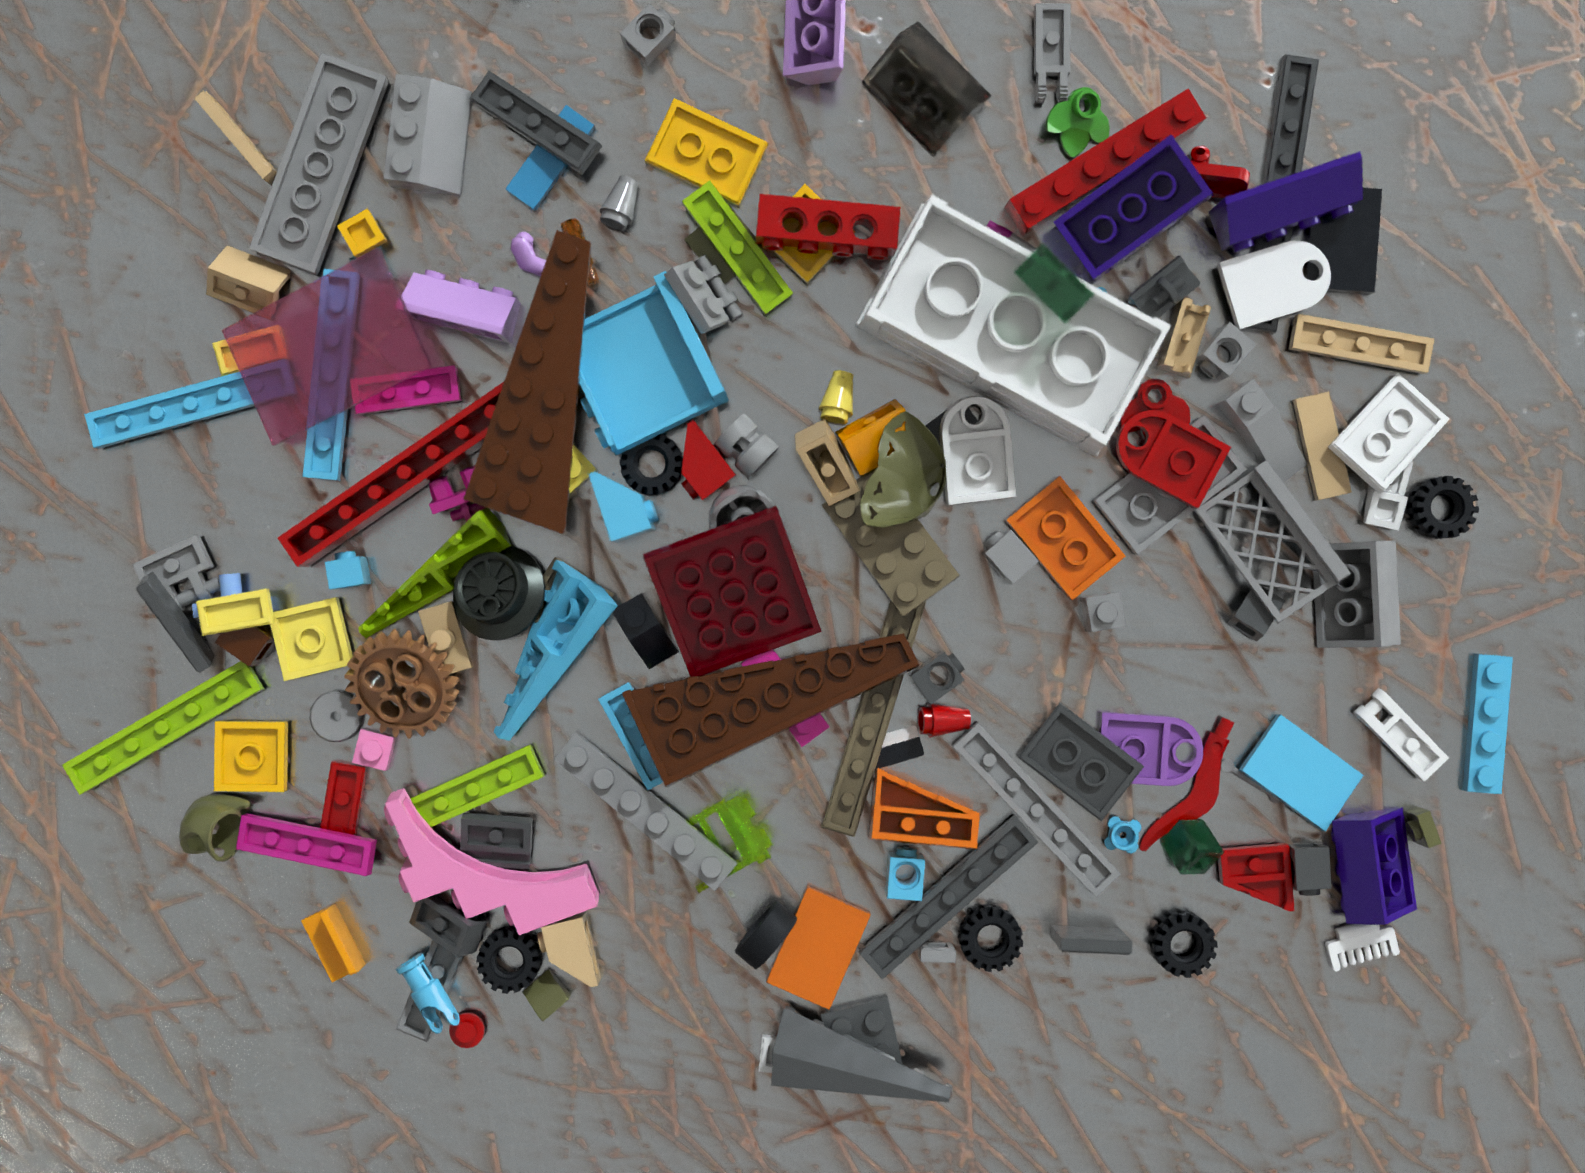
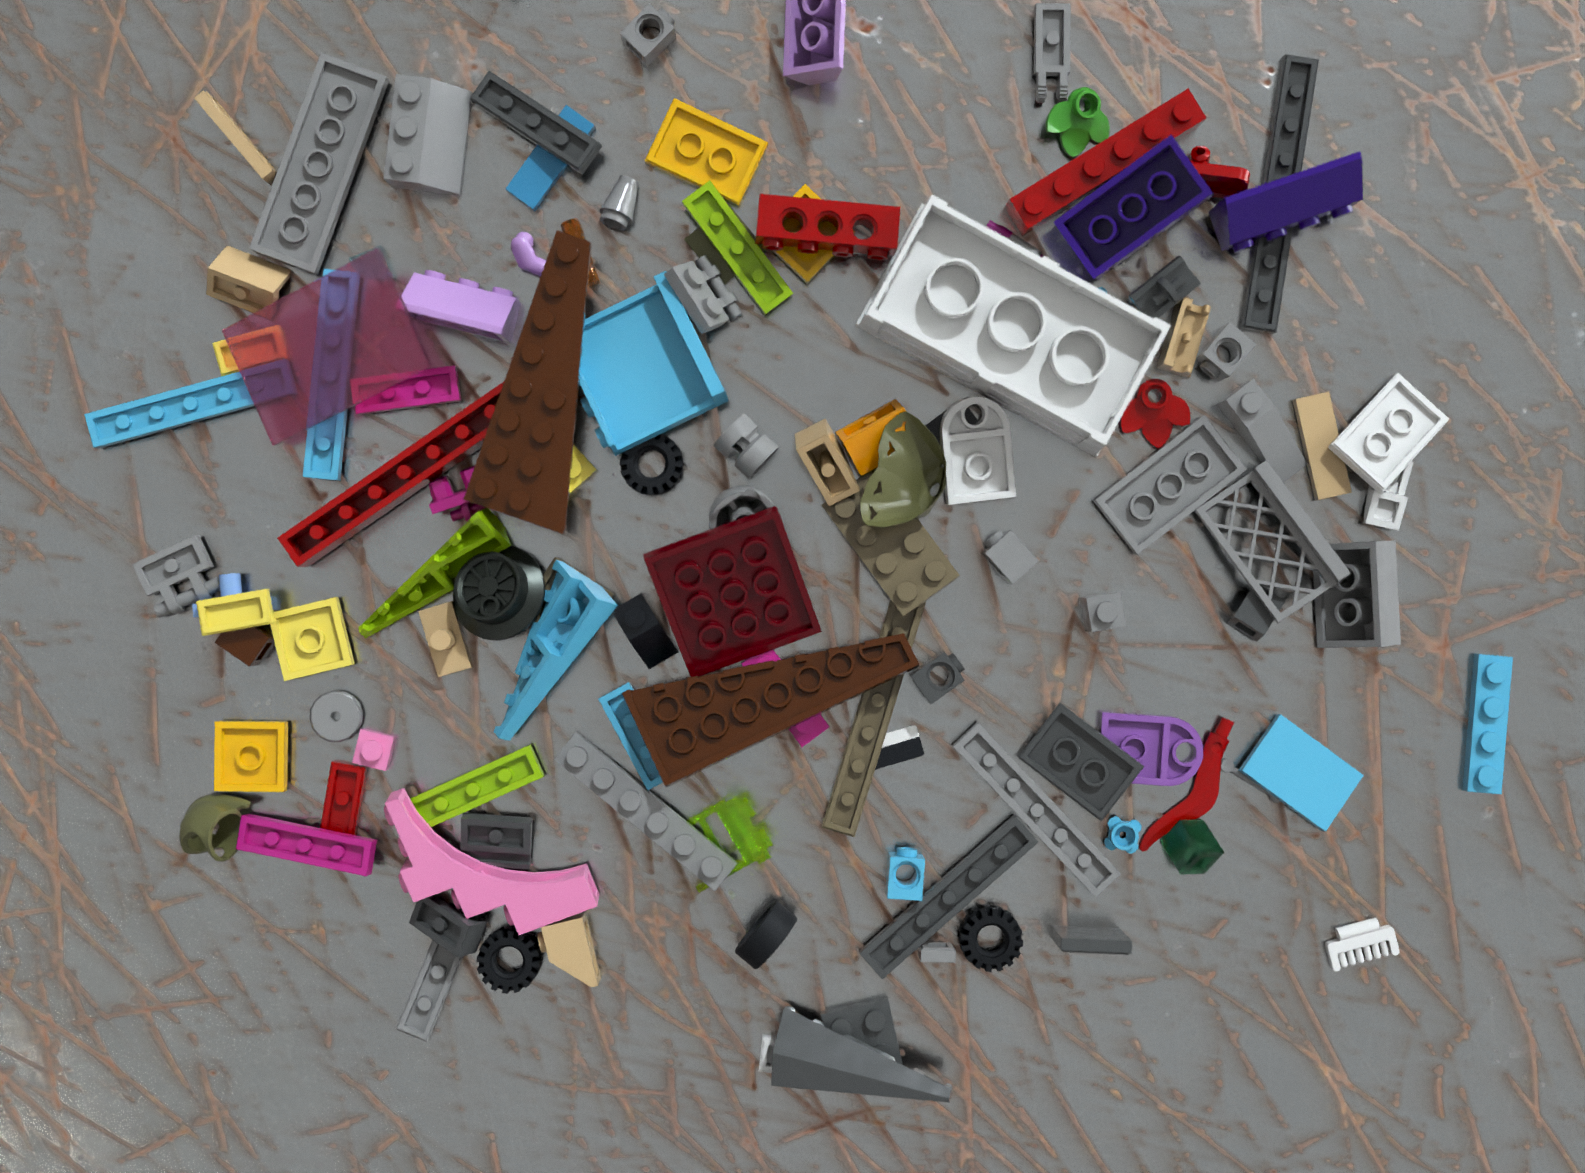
lime plate [62,661,264,795] -> none
dark grey tile [136,572,215,673] -> none
light orange panel [301,903,366,982] -> none
medium azure plate [325,551,371,590] -> none
yellow tile [337,208,387,259] -> none
medium nougat gear [344,629,459,739] -> none
medium azure piece [396,953,460,1034] -> none
red plate [449,1013,485,1048] -> none
olive slope [522,968,571,1022] -> none
medium azure slope [588,472,659,543] -> none
red slope [681,420,737,501] -> none
orange tile [766,885,871,1010] -> none
light yellow cone [819,370,854,424] -> none
clear smoke slope [861,21,992,155] -> none
orange wedge [869,768,980,850] -> none
red cone [918,703,971,738] -> none
orange plate [1005,476,1126,600] -> none
clear green hinge [1014,243,1094,323] -> none
red tile [1116,410,1231,509] -> none
black tyre [1150,910,1218,978] -> none
white tile [1217,241,1331,330] -> none
red wing [1217,843,1295,912] -> none
tan plate [1289,314,1434,374] -> none
dark grey brick [1289,842,1332,896] -> none
black tile [1304,188,1382,294] -> none
dark purple slope [1331,807,1417,925] -> none
white plate [1353,688,1449,782] -> none
olive plate [1405,807,1442,848] -> none
black tyre [1407,476,1479,539] -> none

